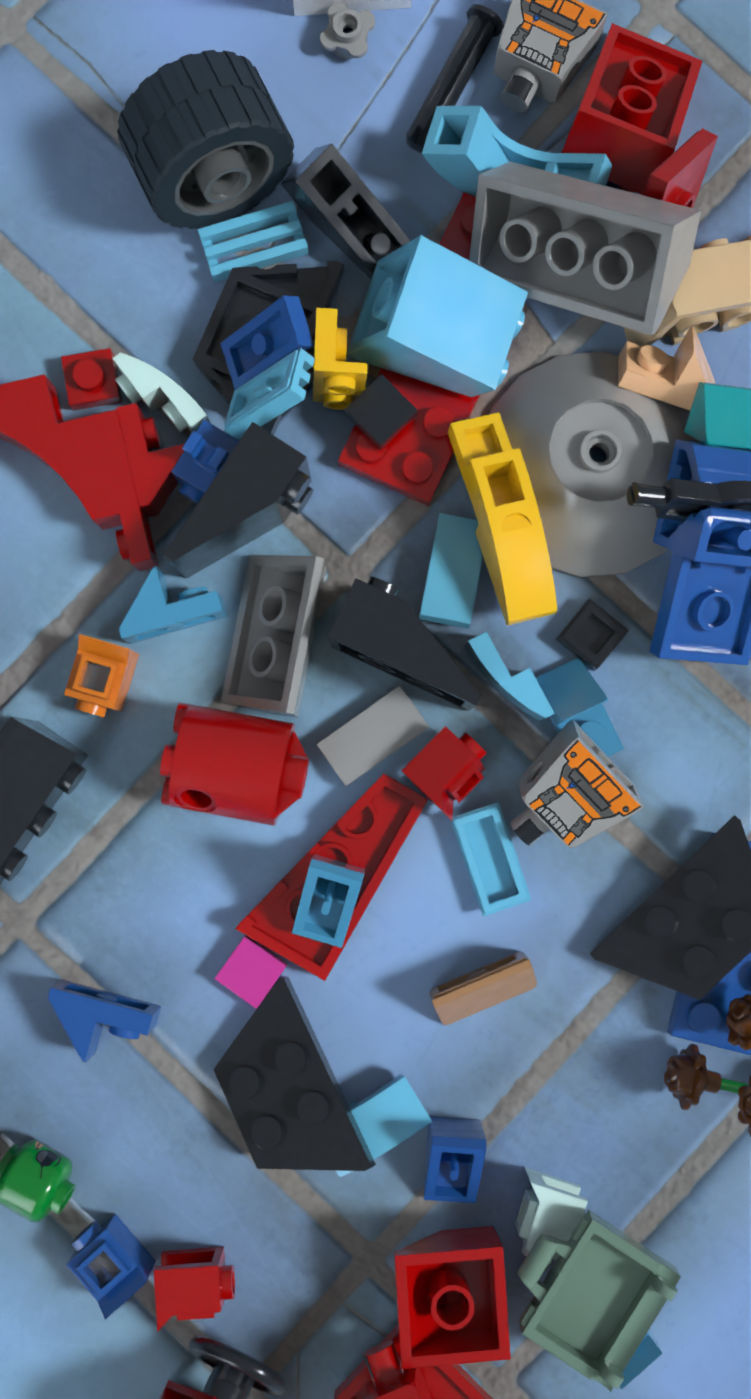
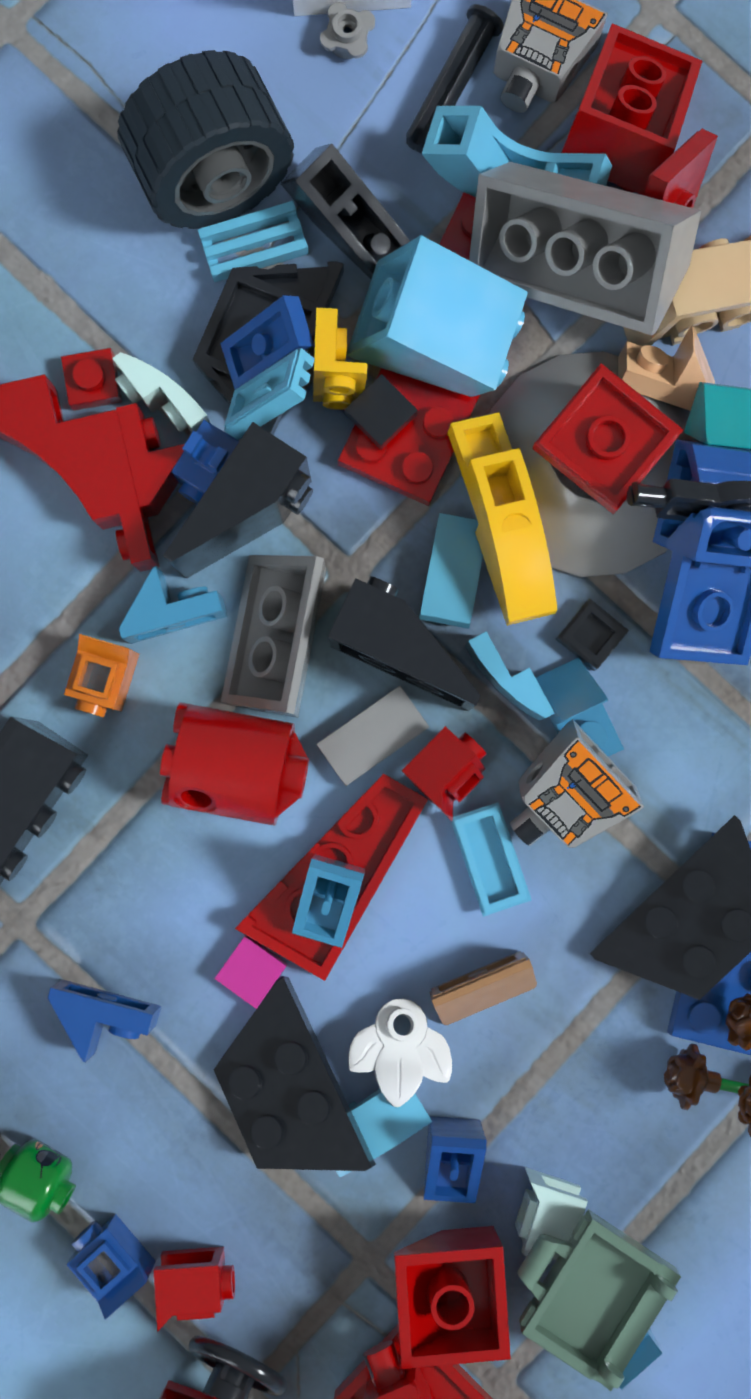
none -> white plate [348,999,452,1108]
none -> red plate [532,363,684,515]

